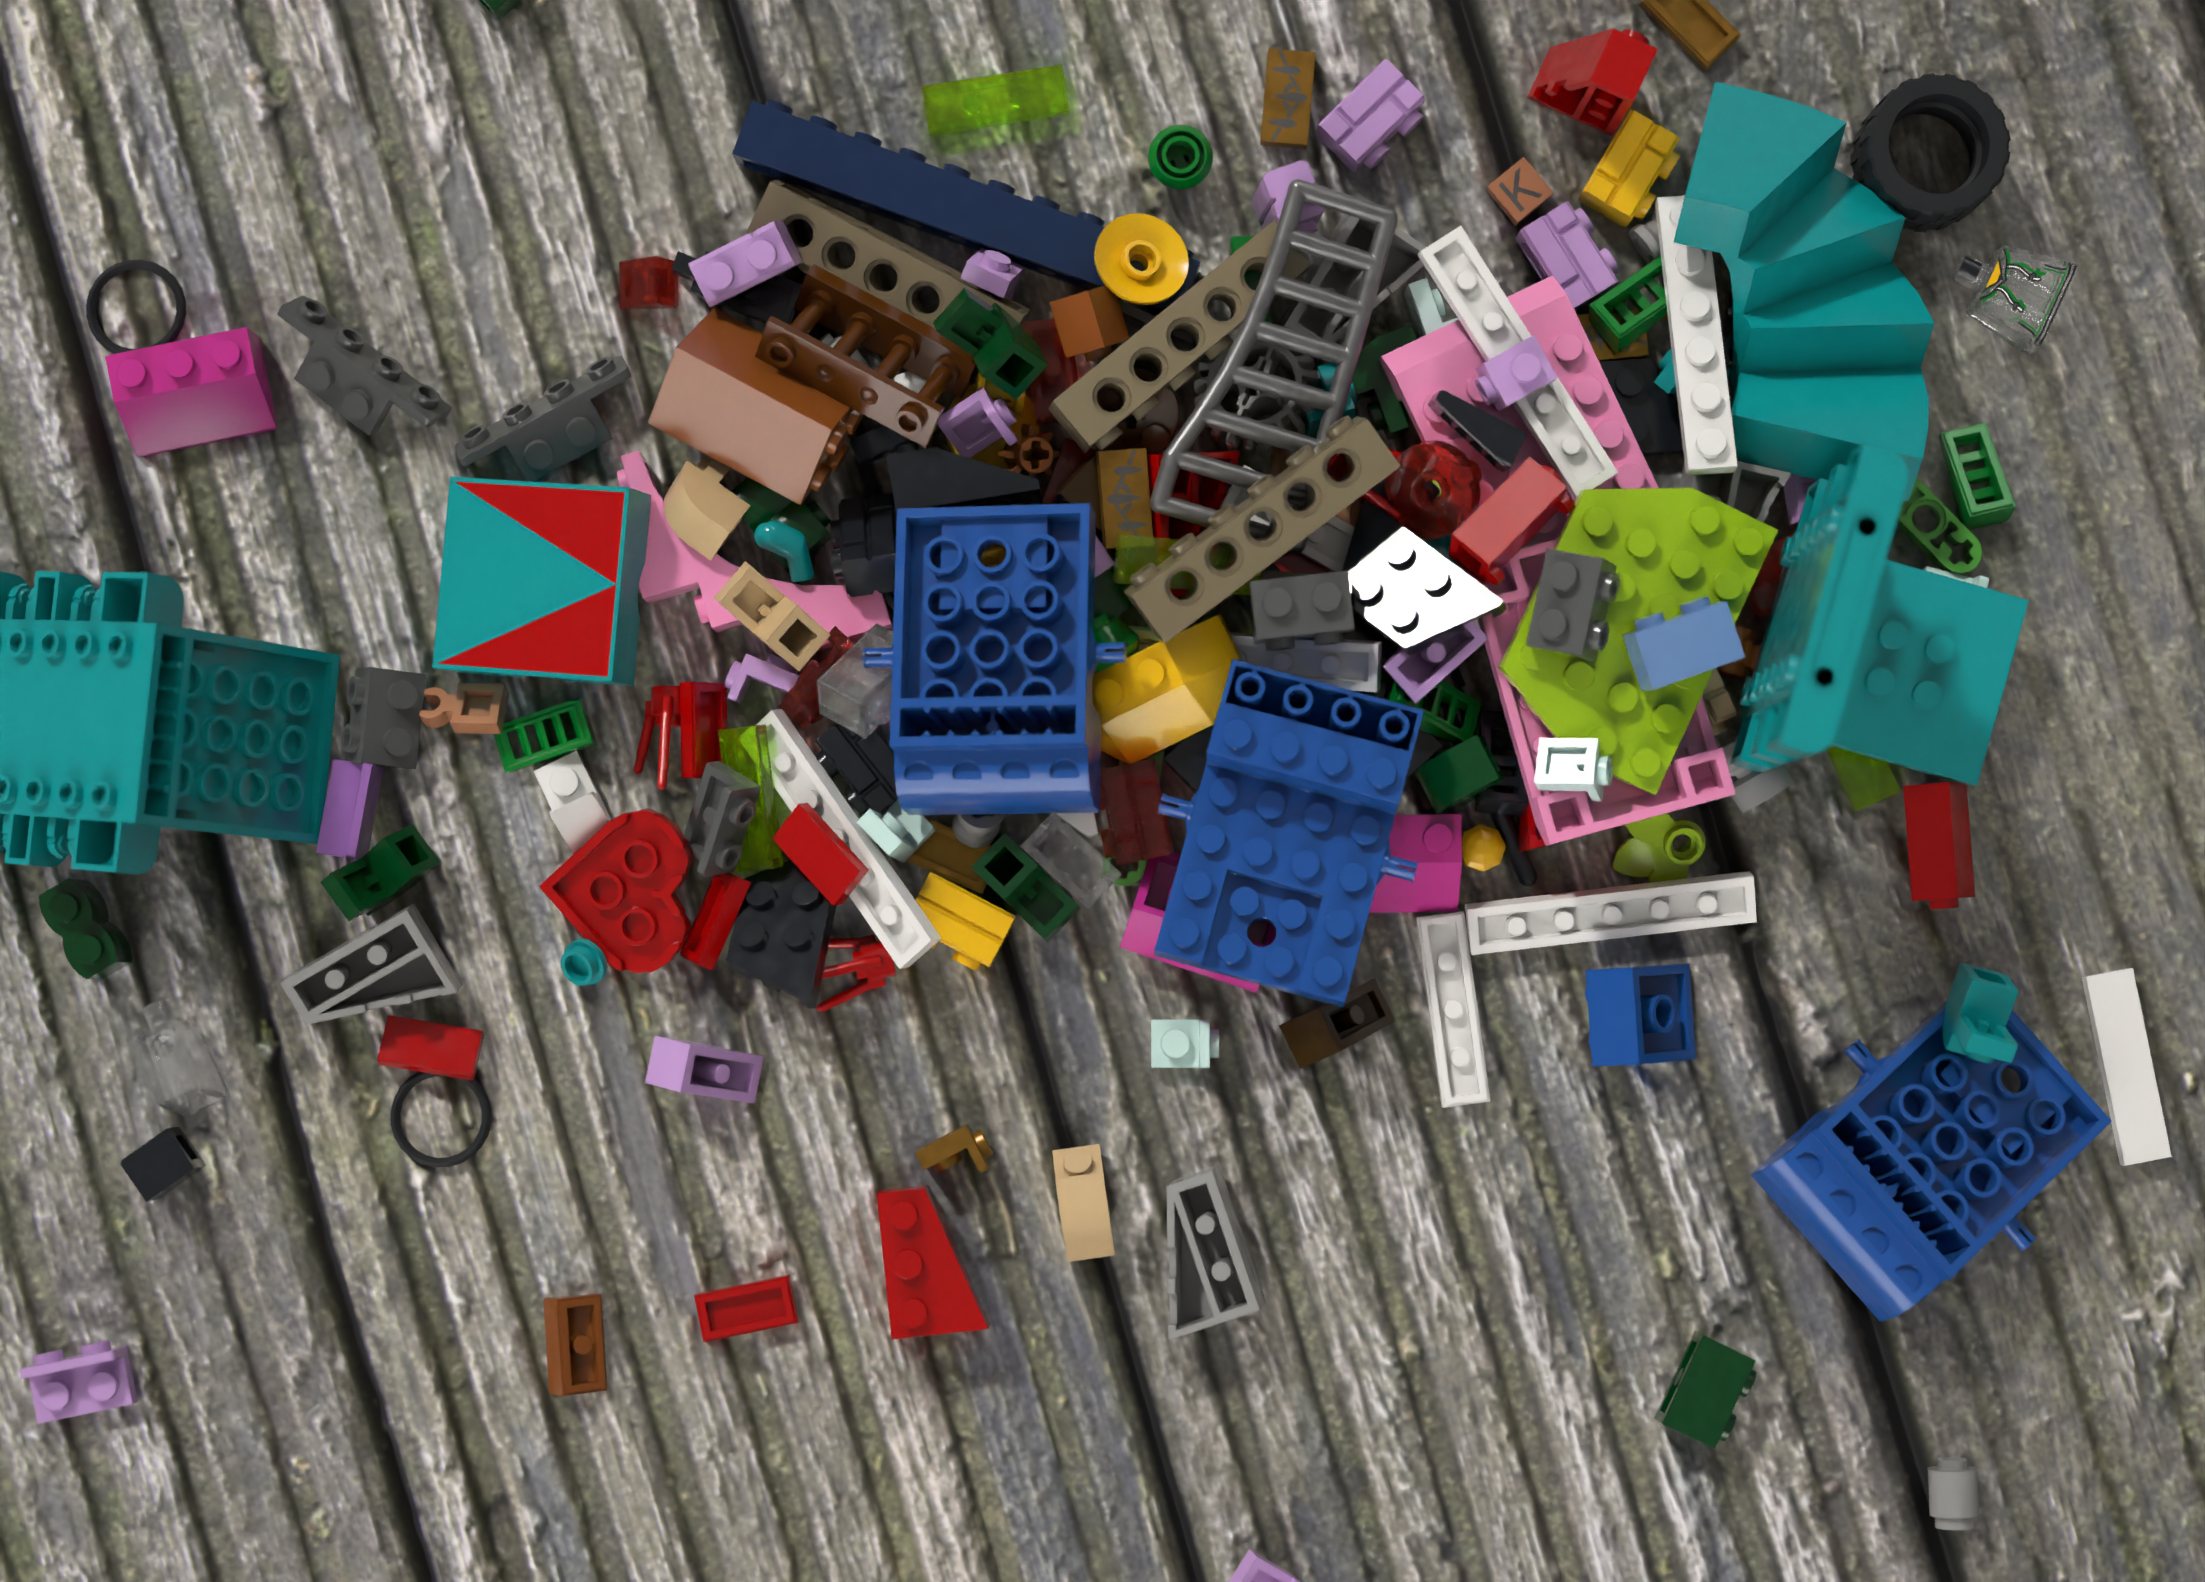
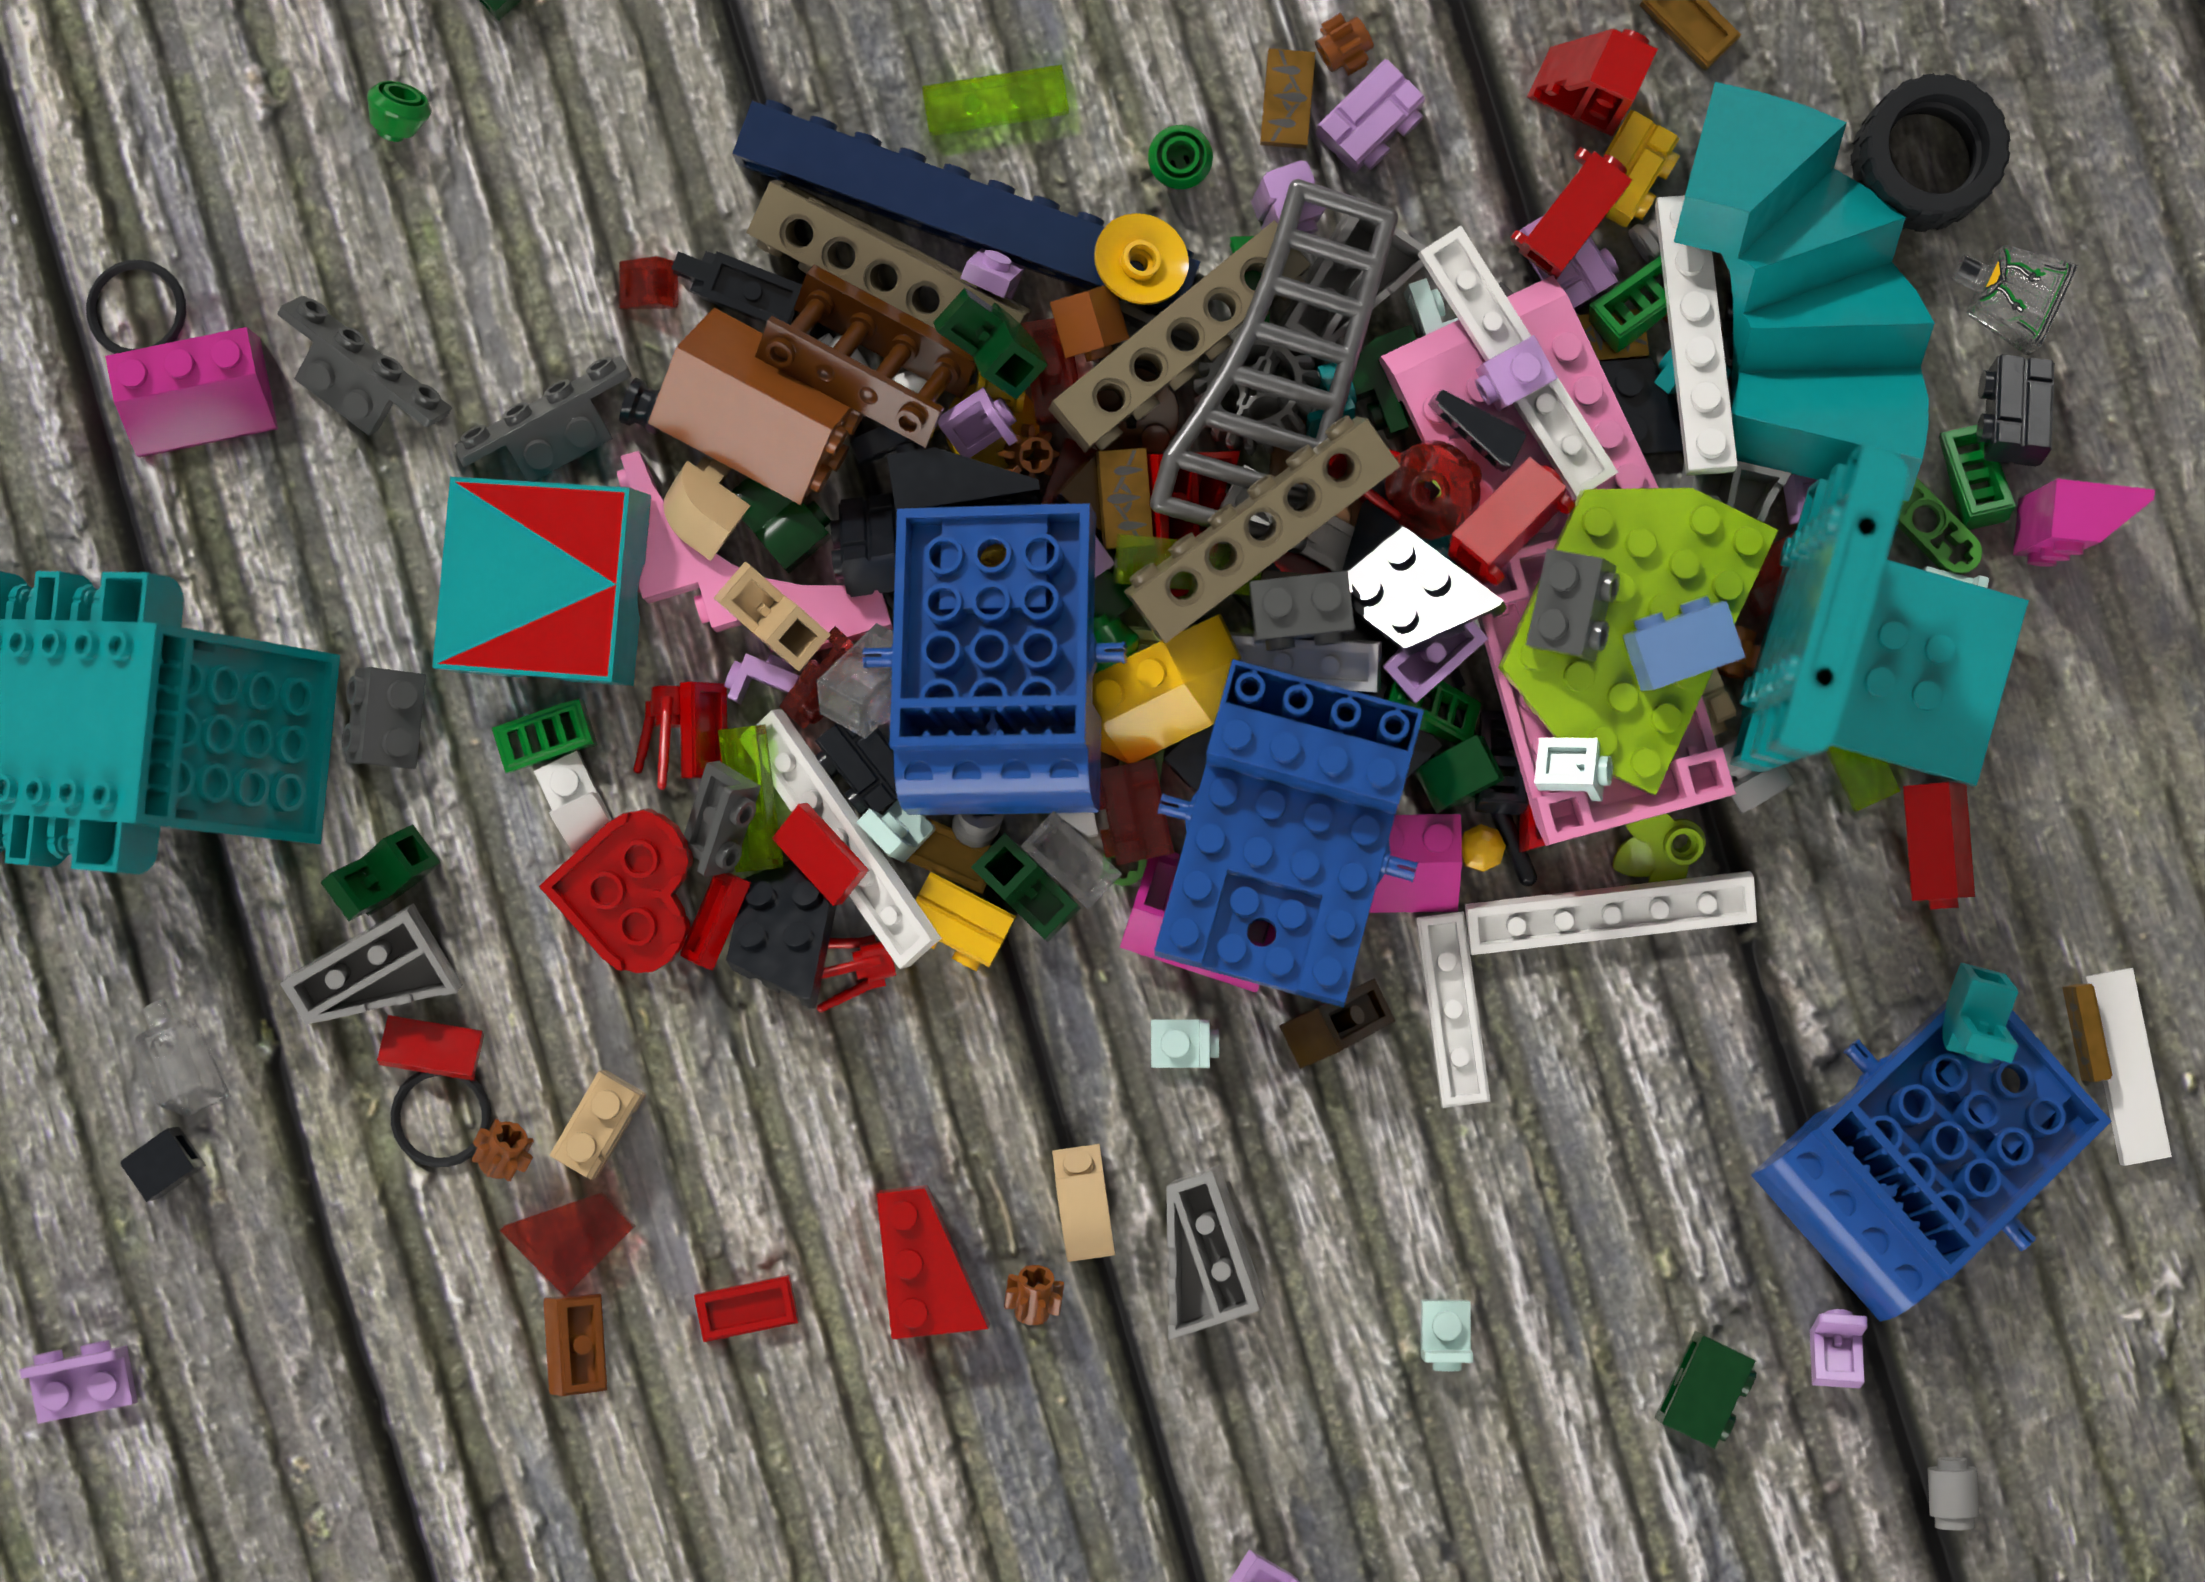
dark green brick [39,878,132,979] -> none
medium lavender panel [316,759,384,860] -> none
nougat plate [419,683,509,734] -> none
teal plate [561,938,607,986] -> none
lavender slope [645,1036,764,1104] -> none
lavender brick [688,219,803,307] -> none
teal arm [754,520,815,582] -> none
pearl gold bracket [915,1123,993,1173] -> none
nougat tile [1486,157,1554,226] -> none
blue slope [1585,963,1696,1066] -> none
none -> green cone [367,81,432,142]
none -> dark orange gear [472,1119,534,1181]
none -> clear red wing [499,1192,636,1296]
none -> tan brick [549,1070,646,1180]
none -> black wheel [619,378,661,436]
none -> dark orange gear [1004,1265,1064,1325]
none -> dark orange gear [1315,13,1374,76]
none -> light aqua bracket [1421,1300,1473,1371]
none -> red brick [1509,147,1632,280]
none -> lavender bracket [1810,1309,1868,1388]
none -> black brick [1976,354,2055,467]
none -> dark pink slope [2013,479,2155,567]
none -> pearl gold tile [2062,984,2112,1082]

